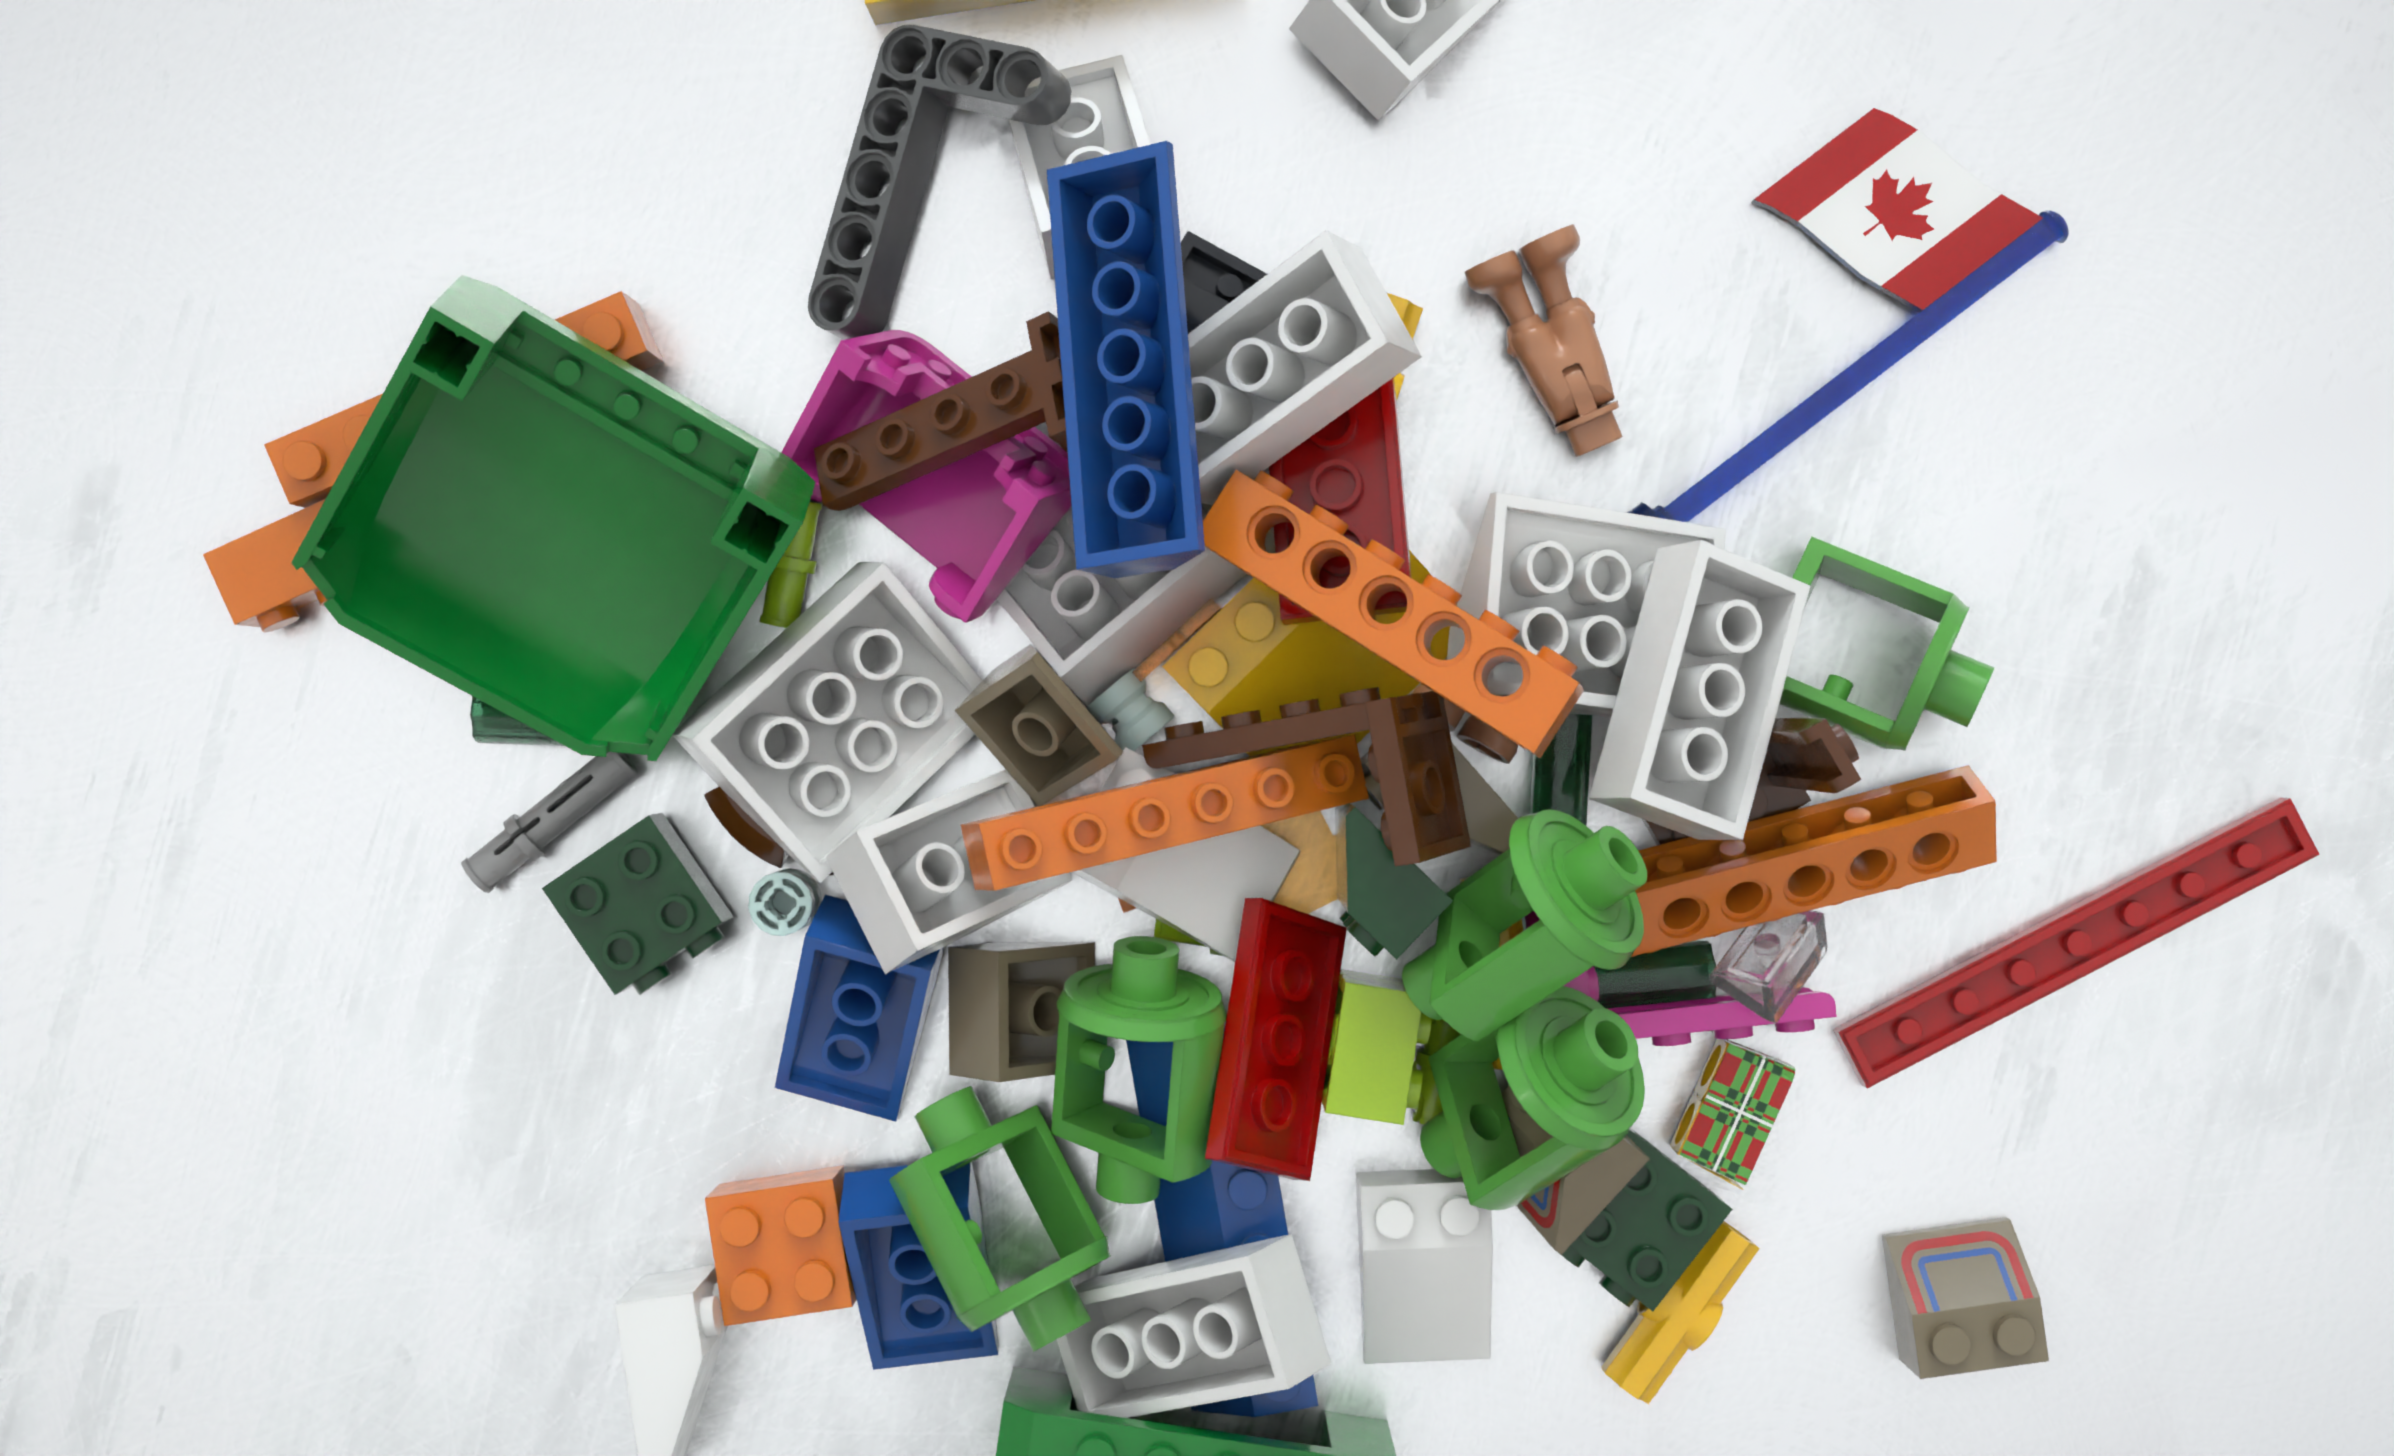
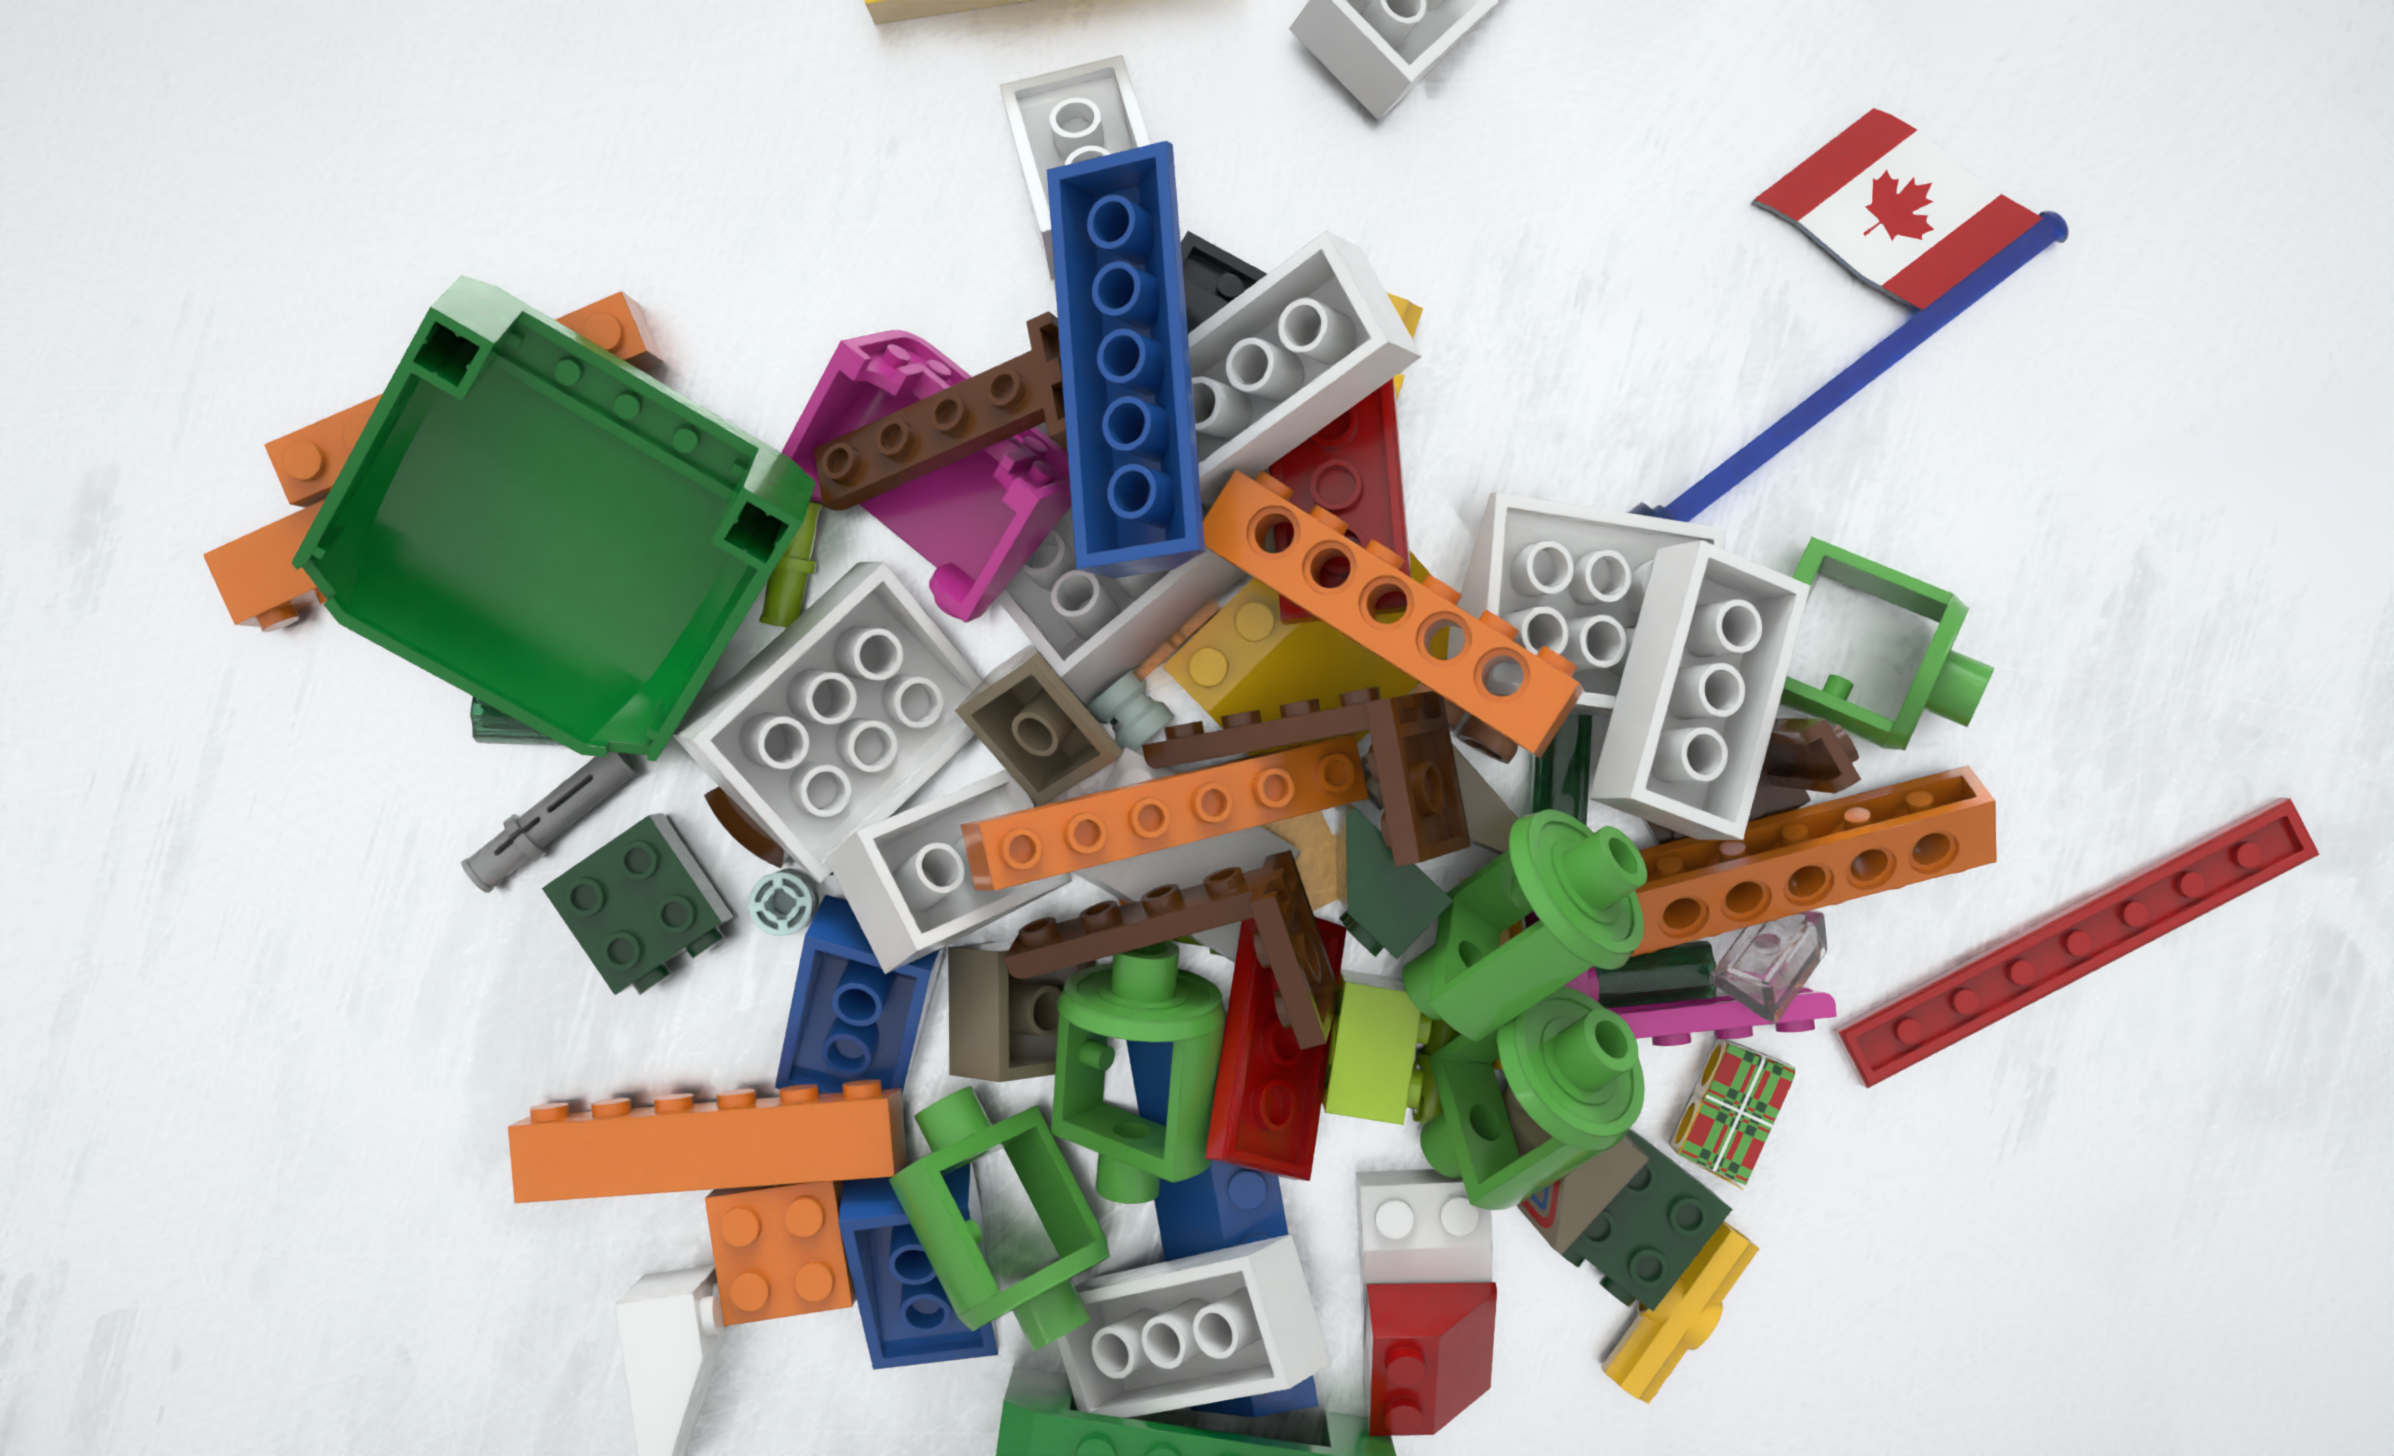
dark grey beam [808,25,1072,340] -> none
nougat piece [1464,224,1623,457] -> none
dark tan slope [1882,1217,2049,1379] -> none
none -> orange brick [508,1080,908,1203]
none -> reddish brown bracket [1004,850,1340,1050]
none -> red slope [1363,1282,1497,1436]

